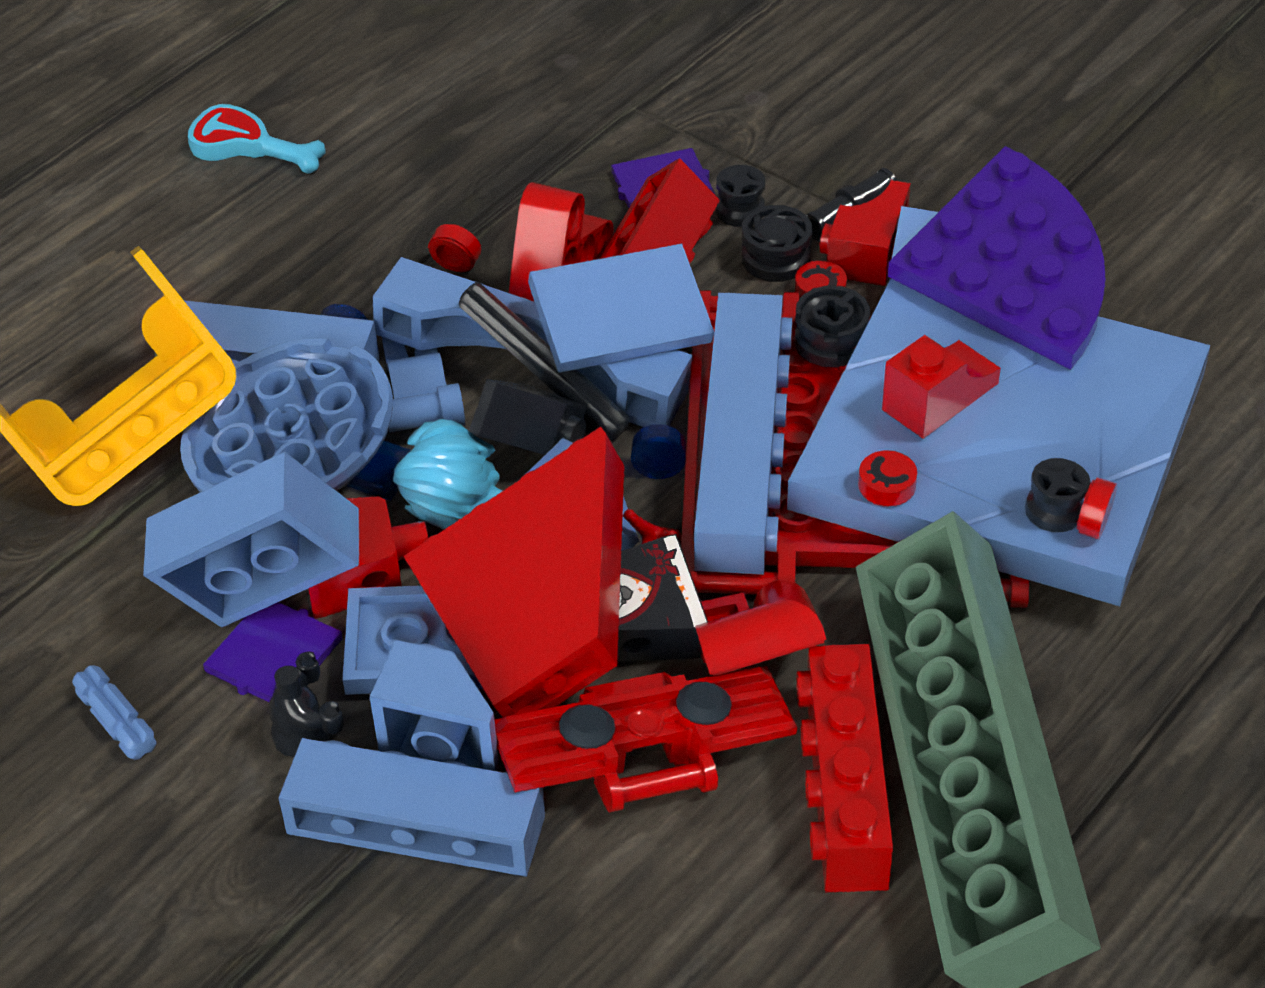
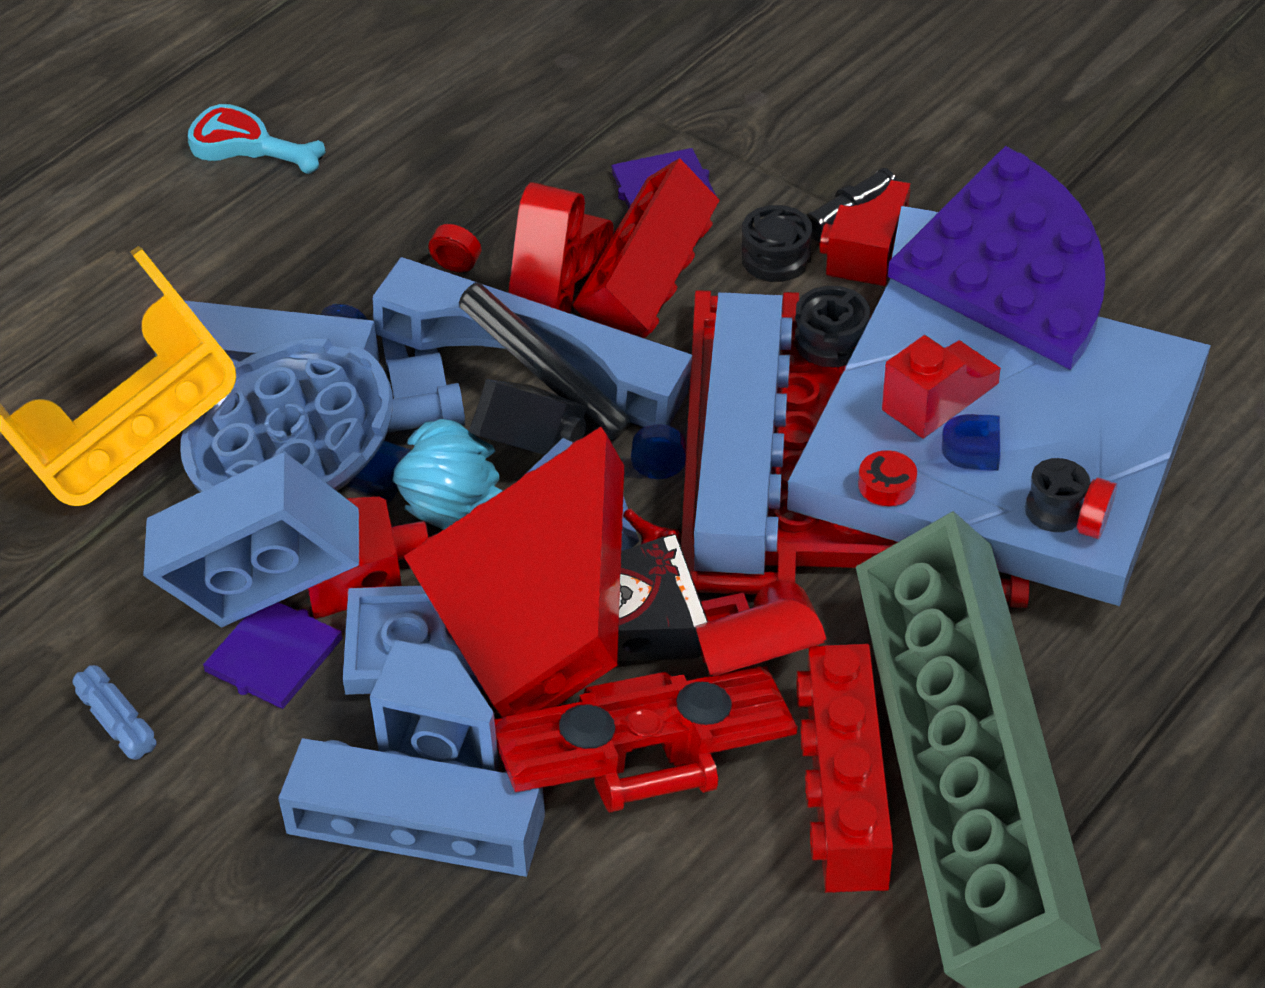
black piece [268,651,344,757] -> none
medium blue tile [528,244,714,373] -> none
black wheel [716,165,765,227] -> none
red tile [795,261,847,299] -> none
none -> clear blue tile [941,414,1001,471]

